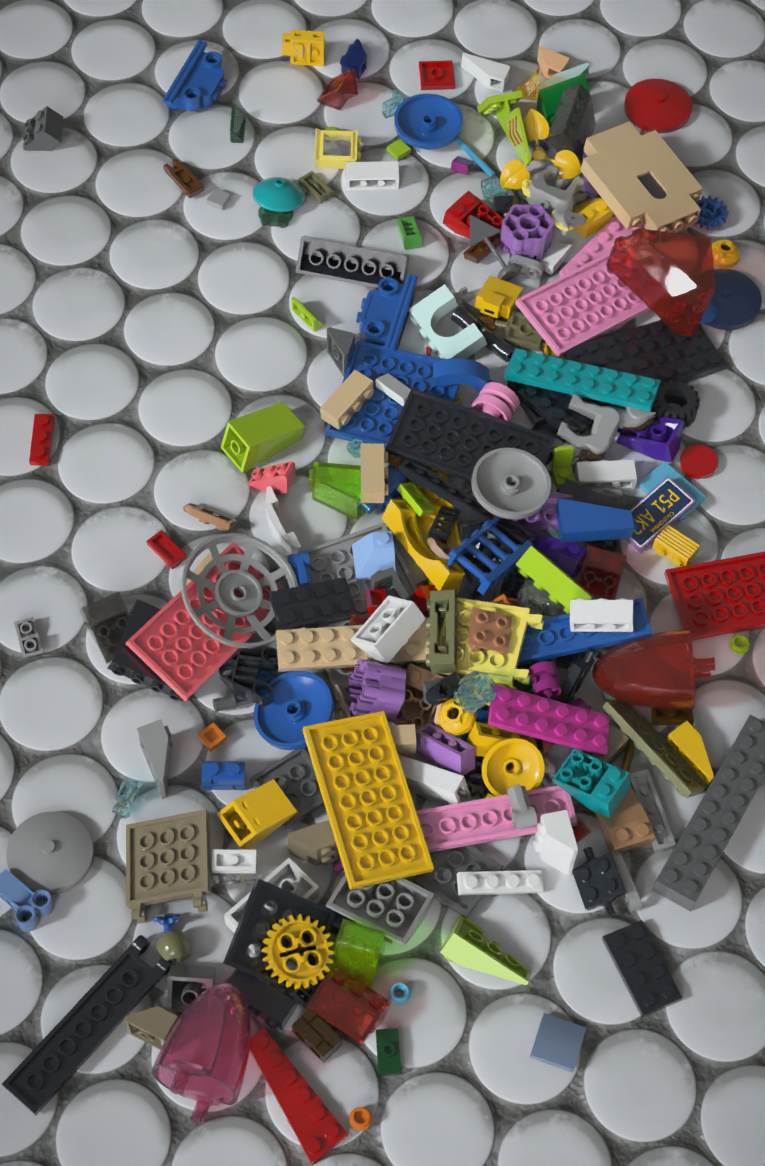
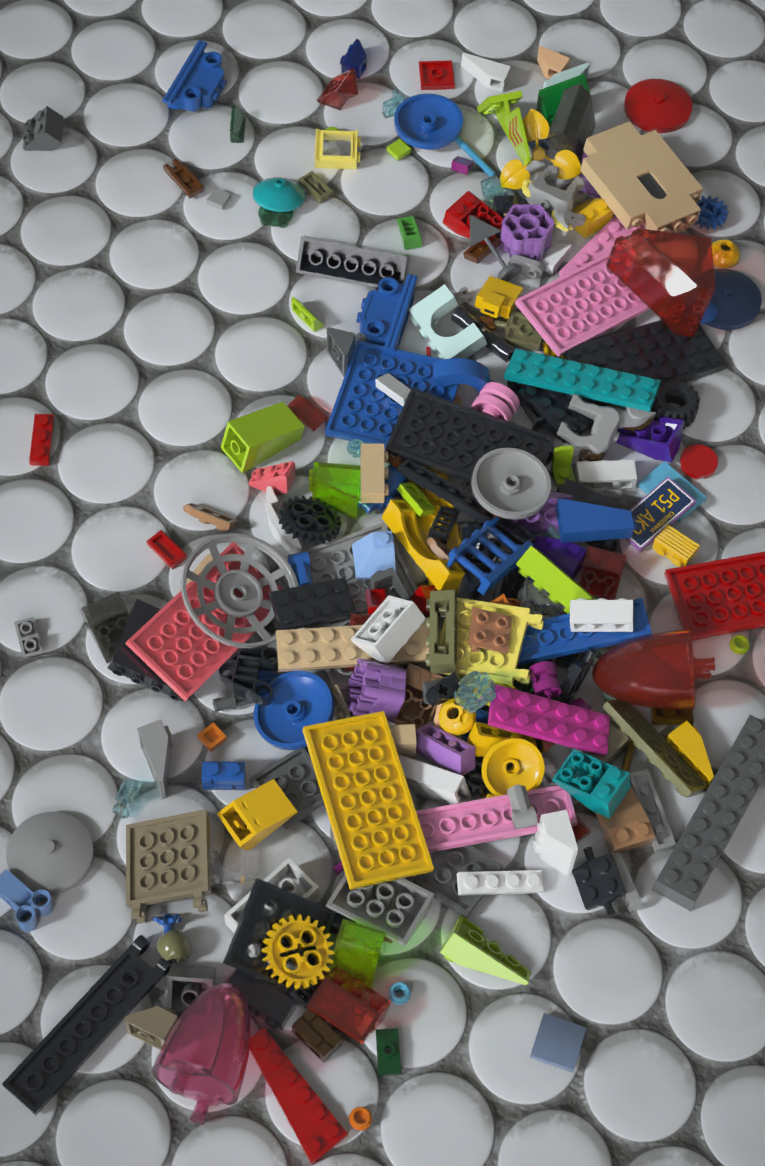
white plate [212,849,257,873] -> none
yellow piece [282,30,325,66] -> none
dark tan slope [287,820,337,866] -> none
tan brick [320,370,374,430] -> none
white brick [345,161,399,190] -> none
clear yellow slope [512,68,542,100] -> none
black plate [602,920,682,1017] -> none
none -> black gear [278,495,342,545]
none -> clear red slope [287,395,328,432]

